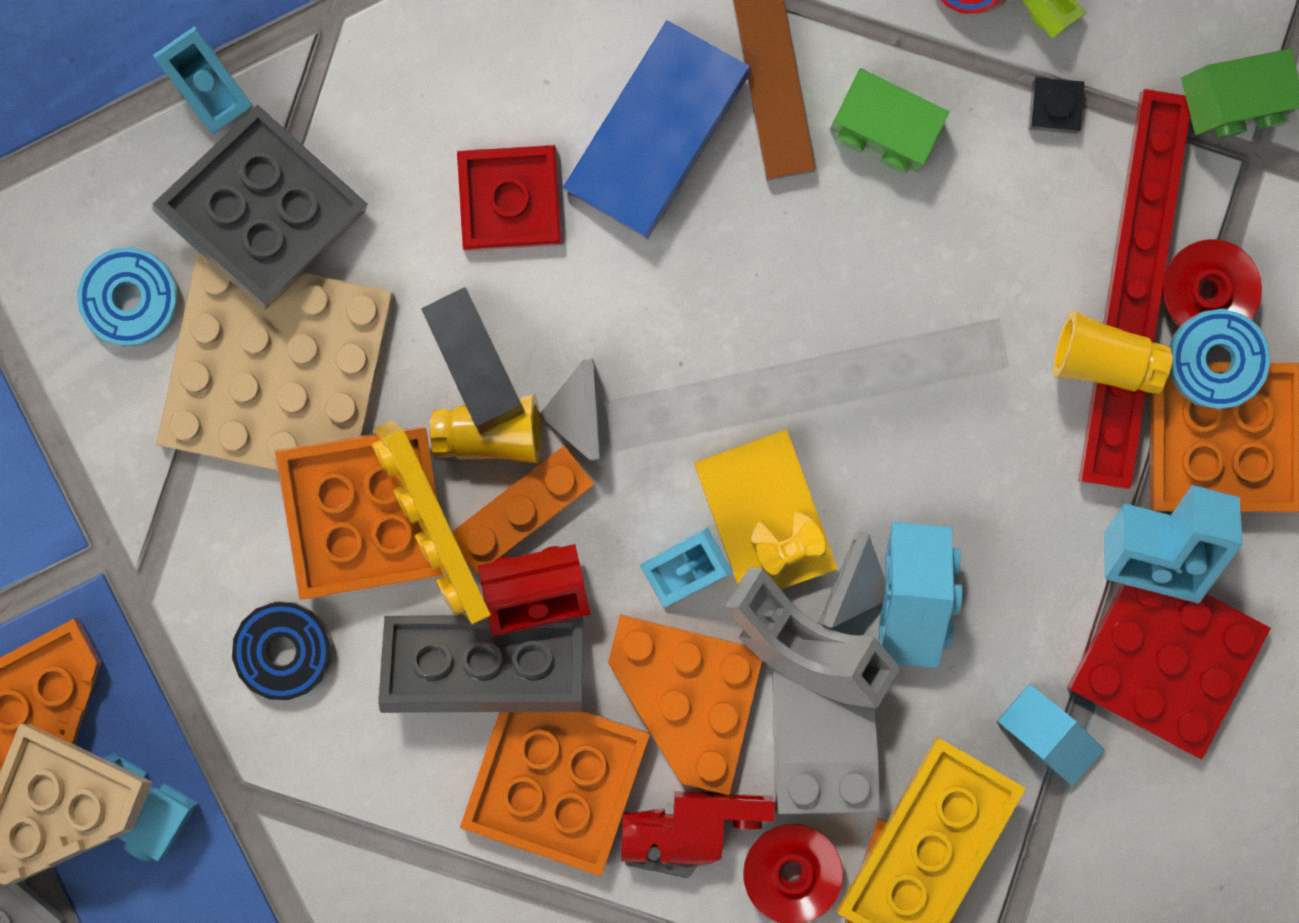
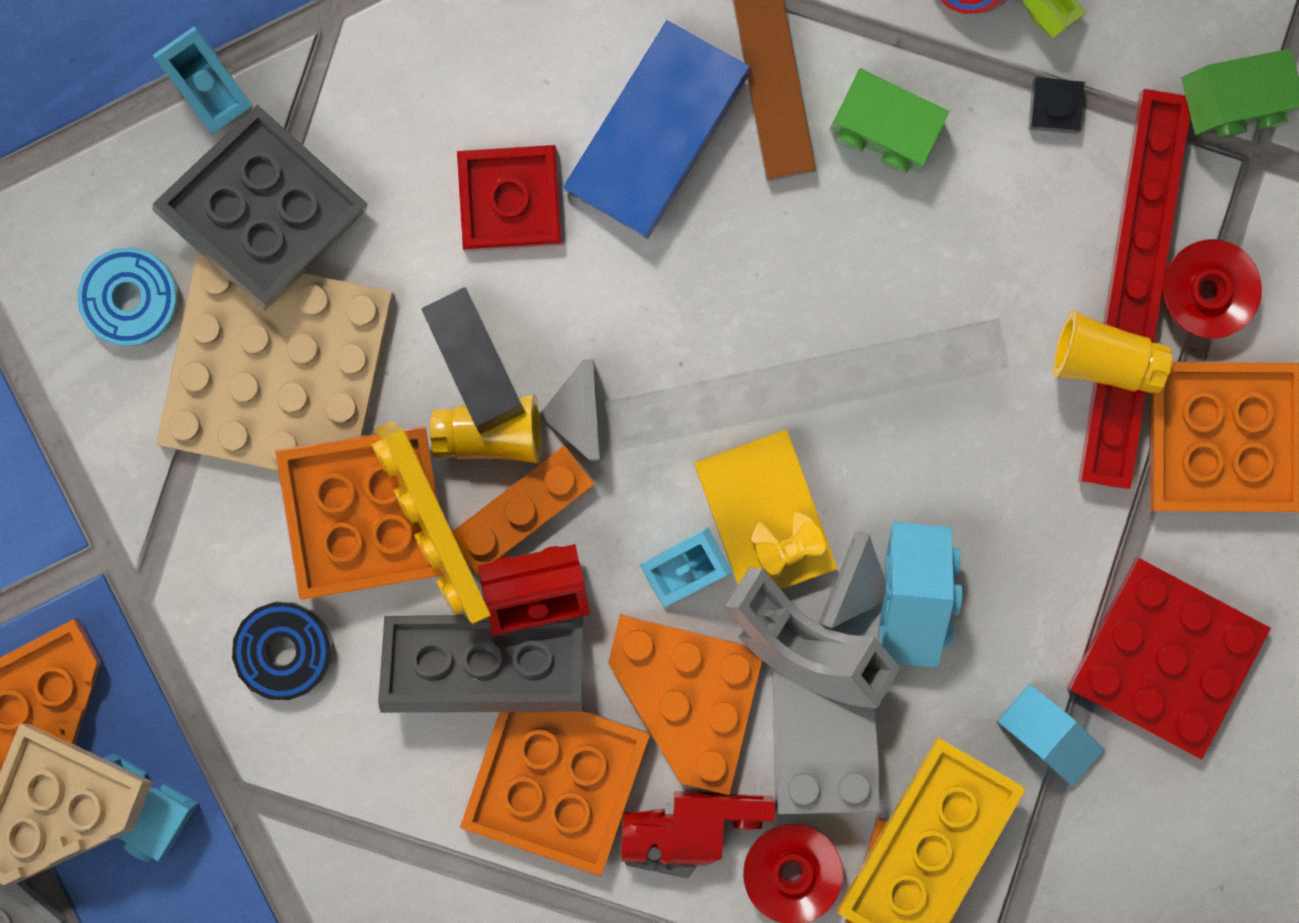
medium azure brick [1104,485,1243,603] -> none
medium azure tile [1169,309,1271,409] -> none

